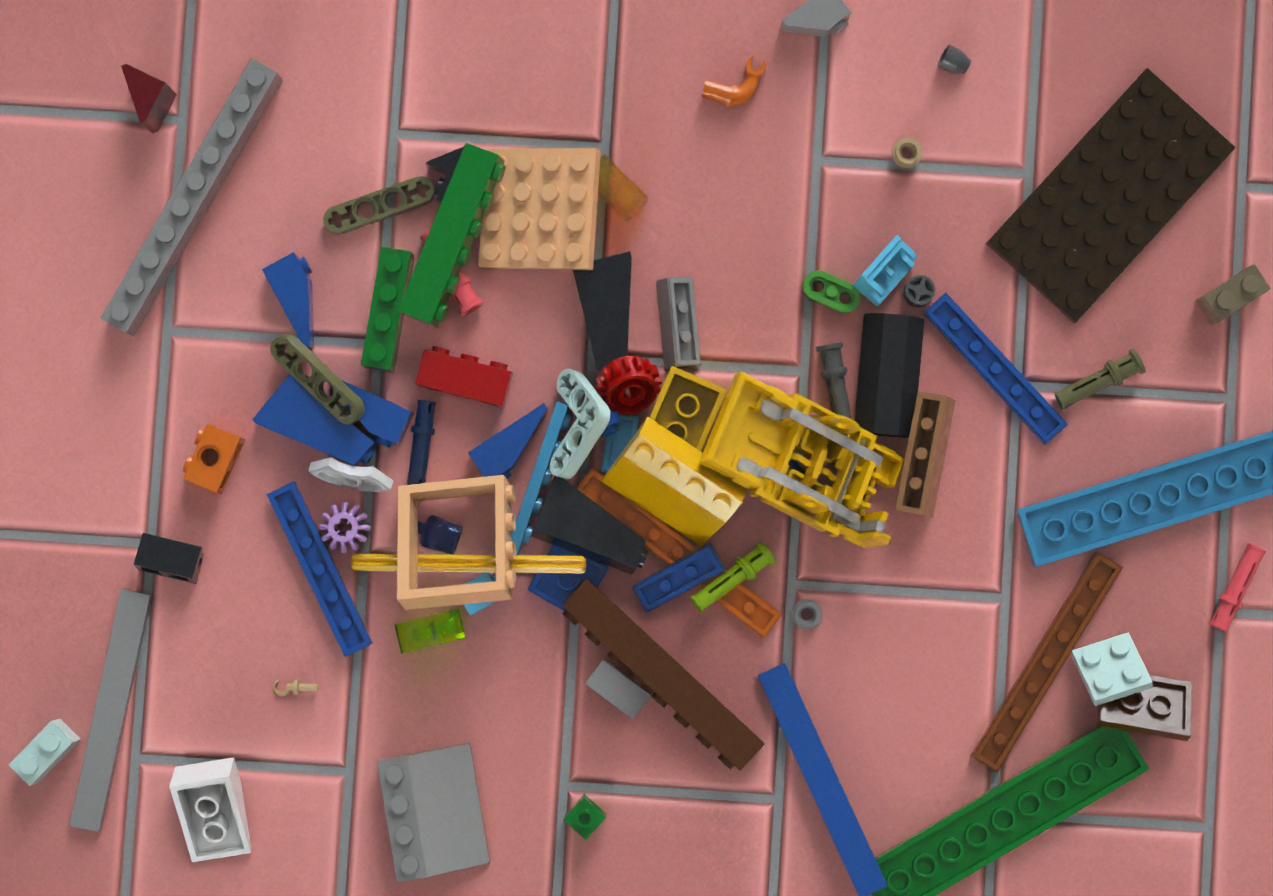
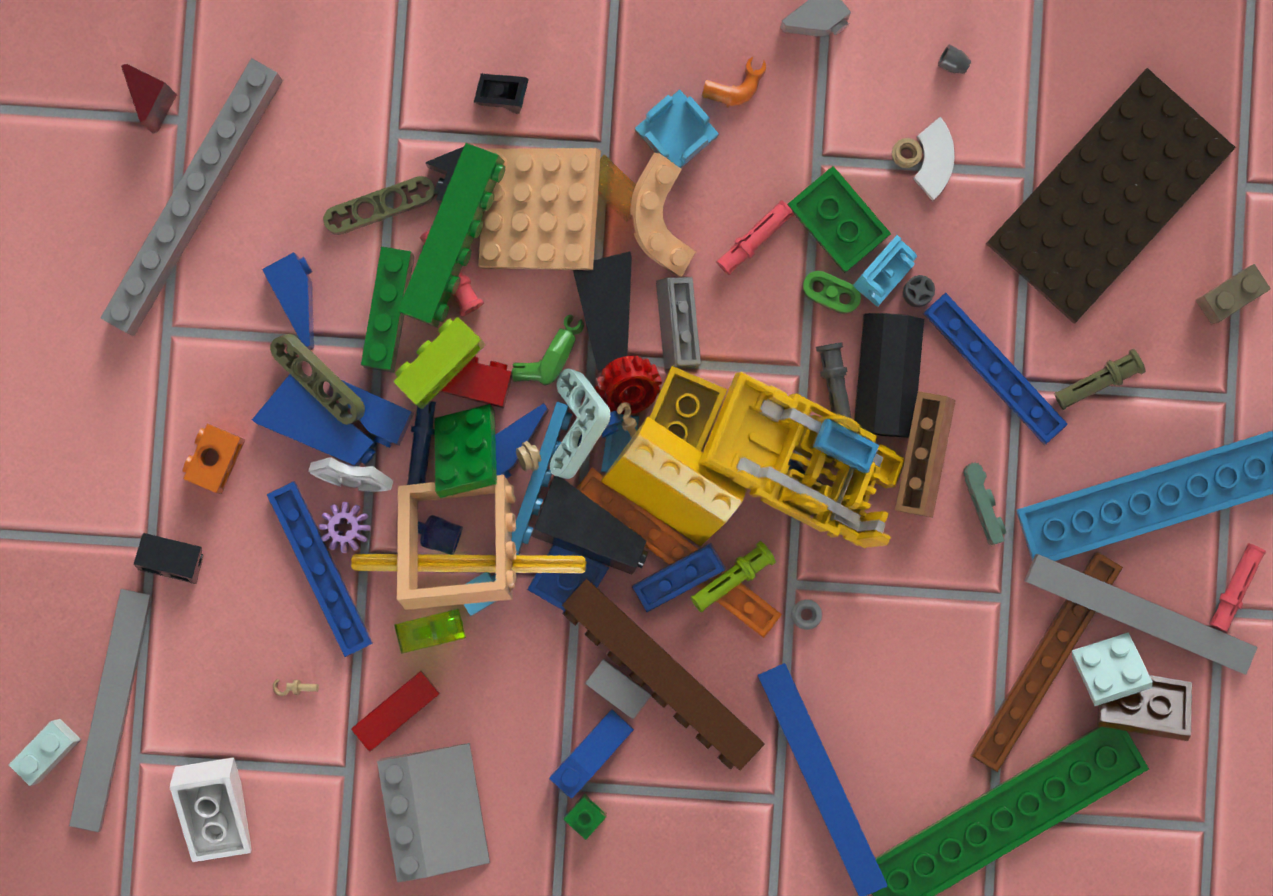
none -> red tile [351,671,440,752]
none -> lime slope [393,317,485,409]
none -> green plate [435,404,497,498]
none -> black slope [474,73,529,114]
none -> bright green arm [512,315,584,385]
none -> tan plate [516,441,541,471]
none -> blue slope [549,709,634,799]
none -> tan hand [617,403,637,438]
none -> light nougat plate [630,152,696,277]
none -> medium azure panel [635,89,719,168]
none -> coral pin [716,200,794,275]
none -> green plate [787,166,891,273]
none -> dark azure tile [813,419,879,473]
none -> white tile [913,117,955,201]
none -> sand green hinge [963,462,1006,545]
none -> light grey tile [1024,554,1258,675]

